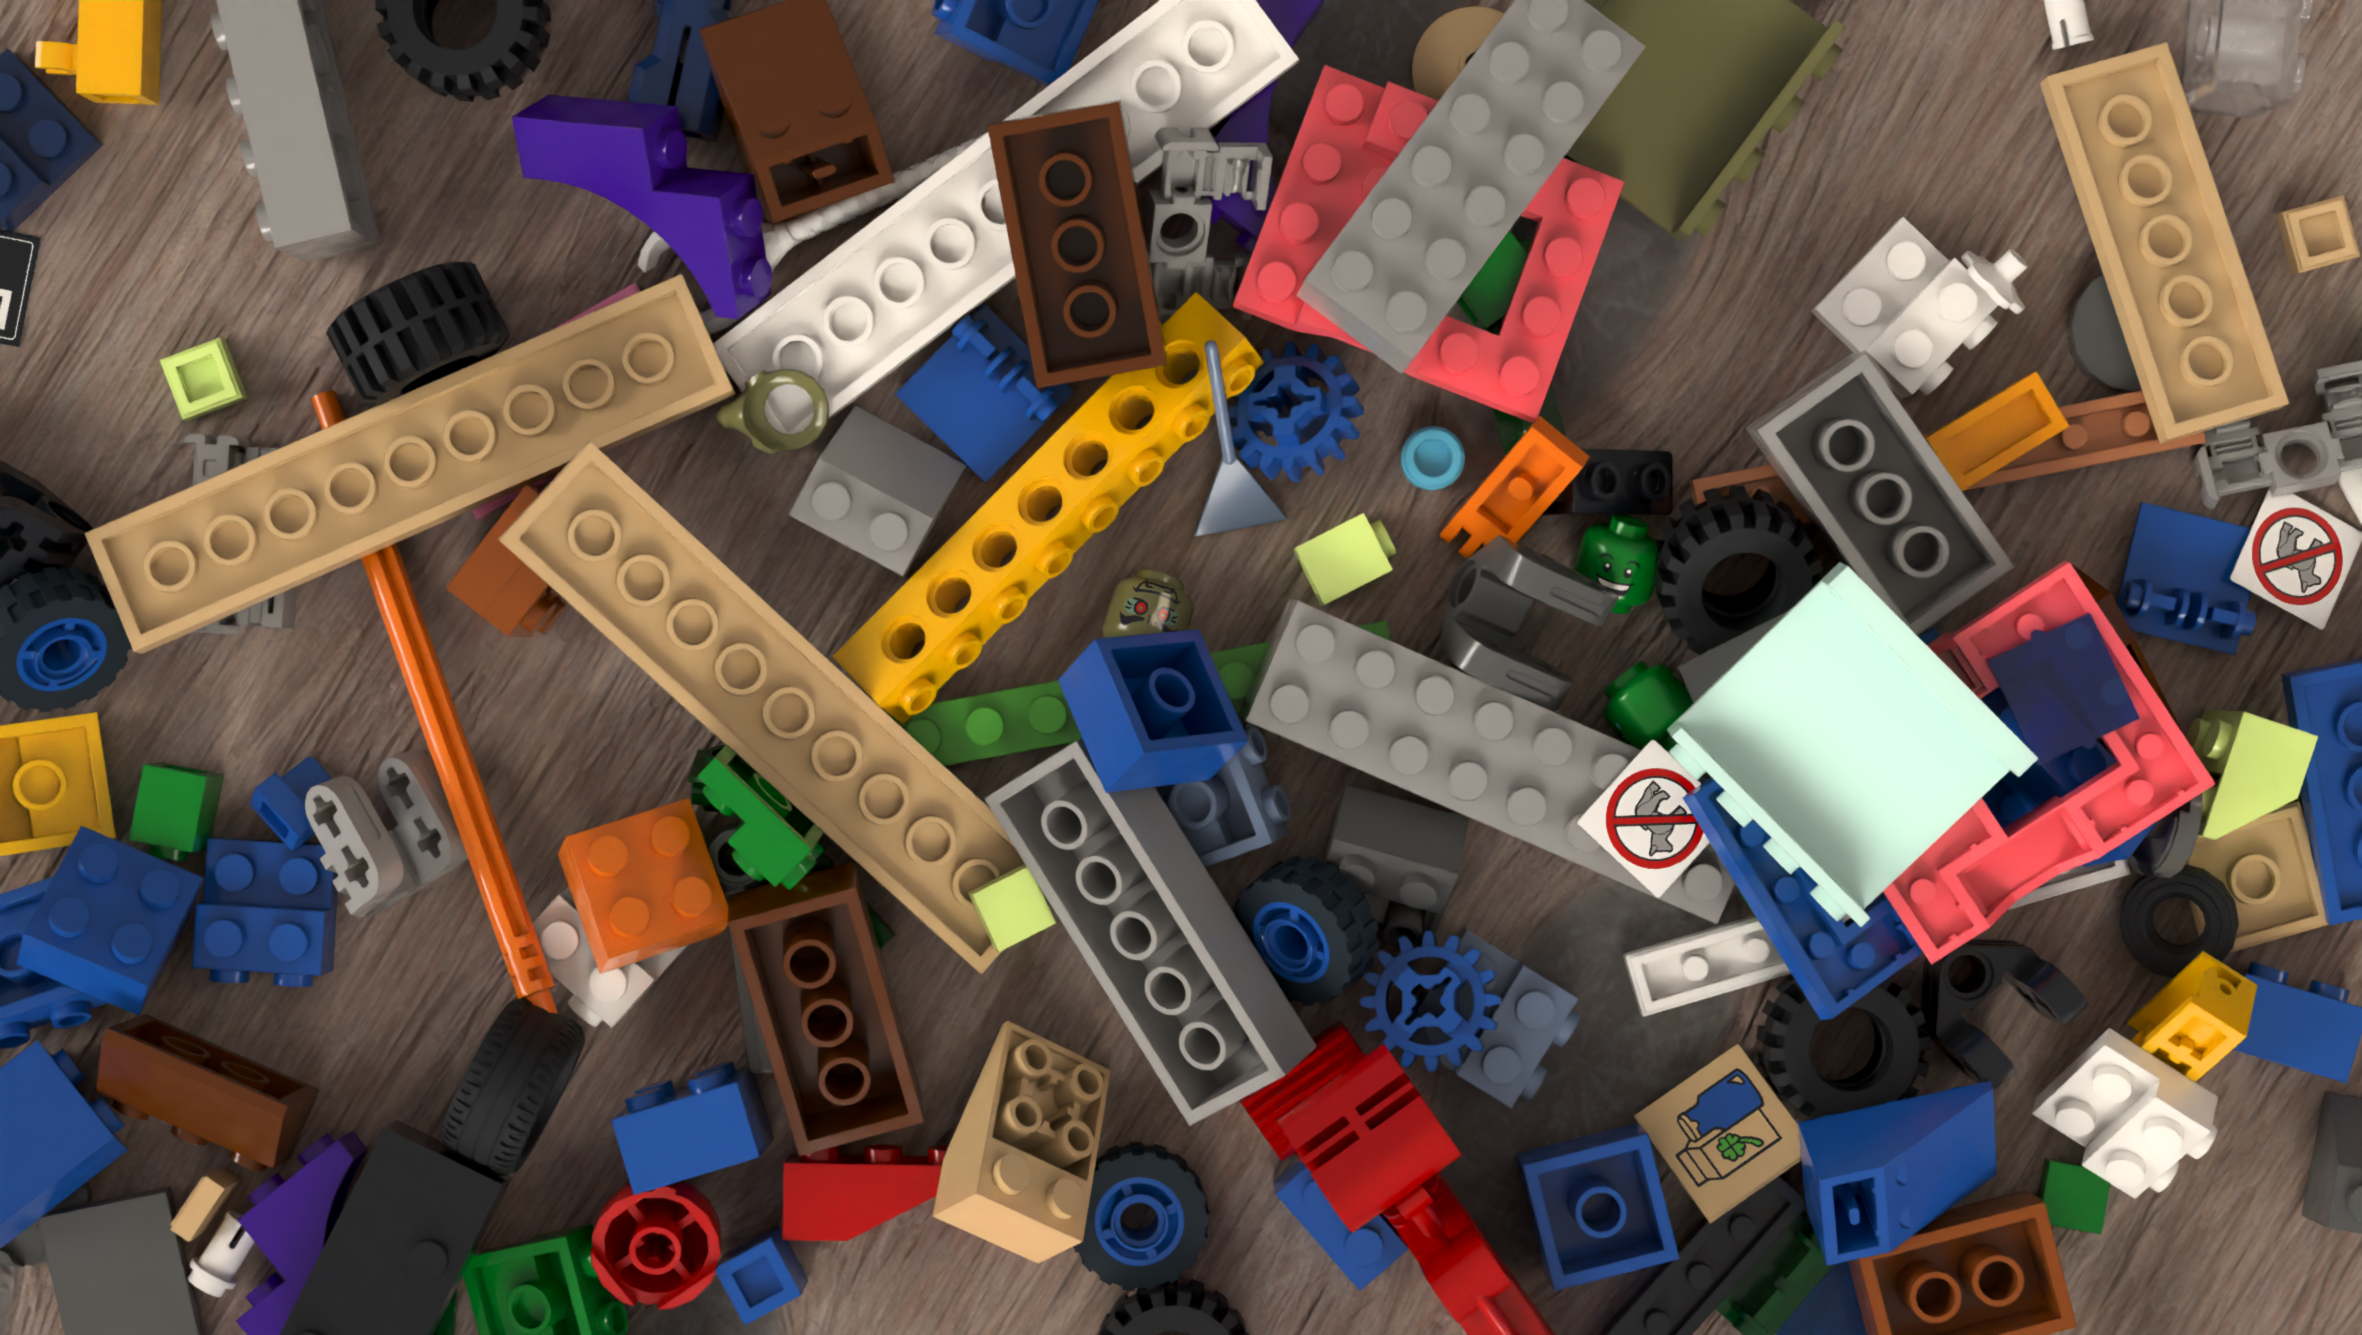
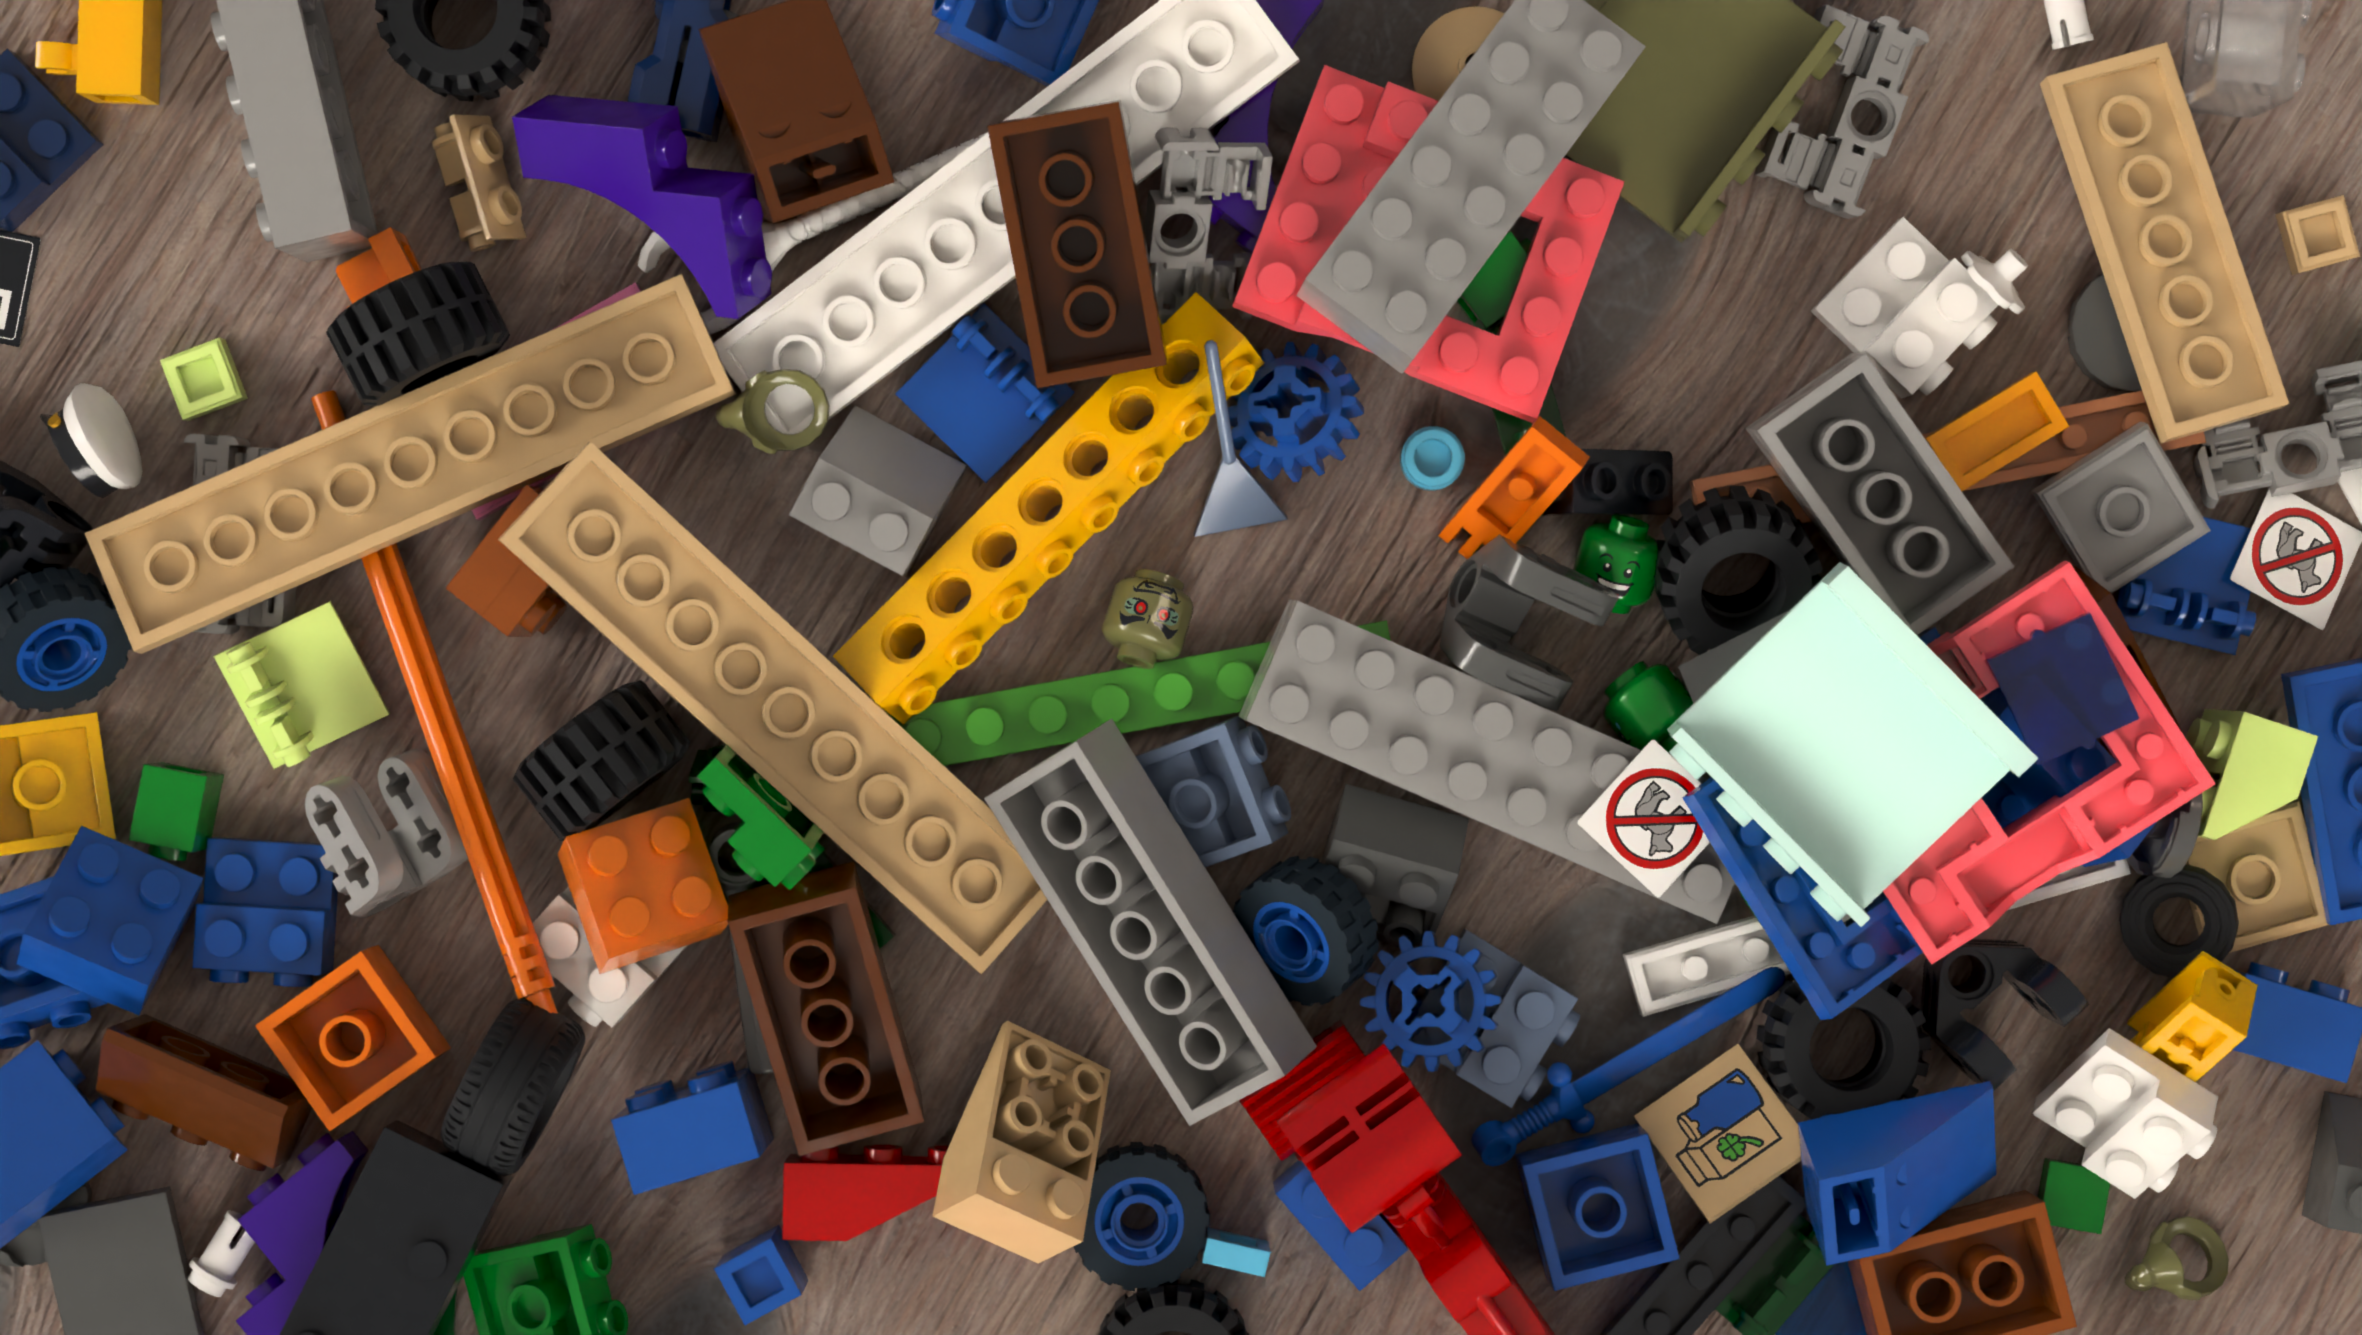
tan tile [170,1167,241,1242] -> none
blue panel [250,757,332,852] -> none
red cylinder [591,1181,722,1310] -> none
yellowish green tile [968,864,1056,952] -> none
blue brick [1058,629,1248,793] -> none
yellowish green brick [1293,513,1397,606] -> none
none -> white piece [40,383,143,498]
none -> yellowish green hinge [213,601,390,769]
none -> orange brick [255,944,451,1132]
none -> orange panel [336,227,422,308]
none -> tan hinge [432,114,526,252]
none -> black tyre [513,680,691,841]
none -> medium azure tile [1201,1227,1271,1277]
none -> blue sword [1471,967,1785,1166]
none -> light grey piece [1755,4,1929,219]
none -> light grey tile [2031,421,2211,593]
none -> olive piece [2125,1217,2229,1300]

